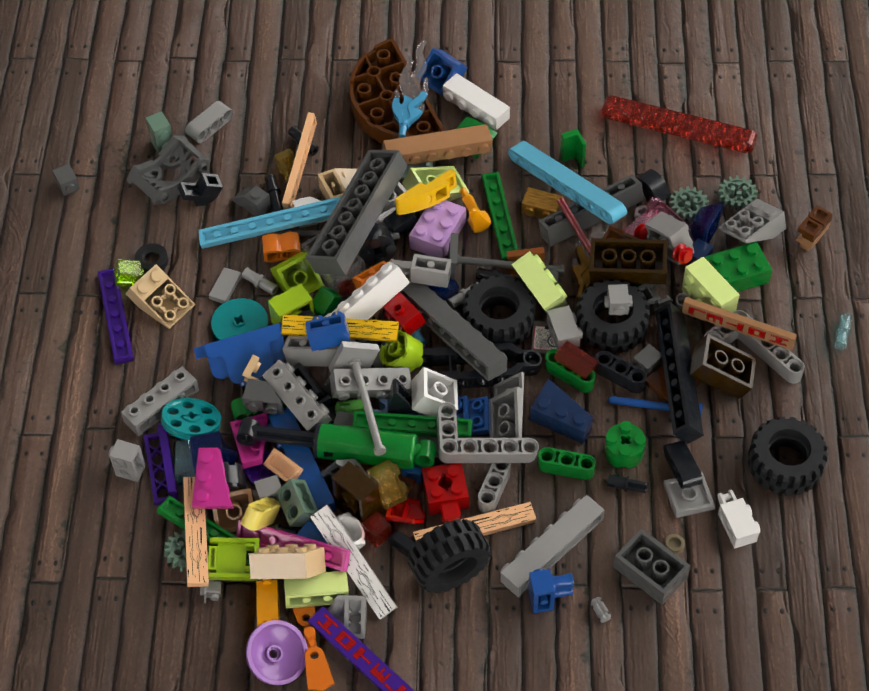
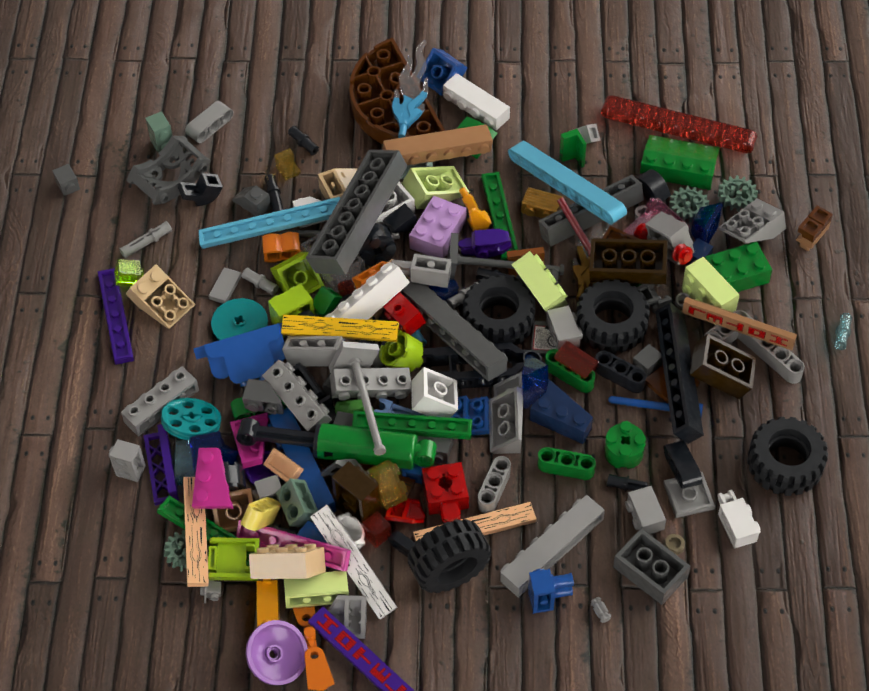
black tyre [135,243,169,274] -> none
tan bracket [242,355,261,382] -> none
light nougat tile [282,112,317,210] -> none
blue brick [306,311,350,351] -> none
black slope [387,378,418,415] -> none
yellow slope [395,169,457,215] -> none
light grey beam [436,402,539,463] -> none
light grey brick [604,284,633,316] -> none
none -> light grey pin [119,221,172,259]
none -> dark purple hinge [458,229,512,259]
none -> clear blue slope [522,355,549,409]
none -> light grey panel [570,124,601,144]
none -> light grey brick [625,486,666,534]
none -> green slope [640,135,720,190]

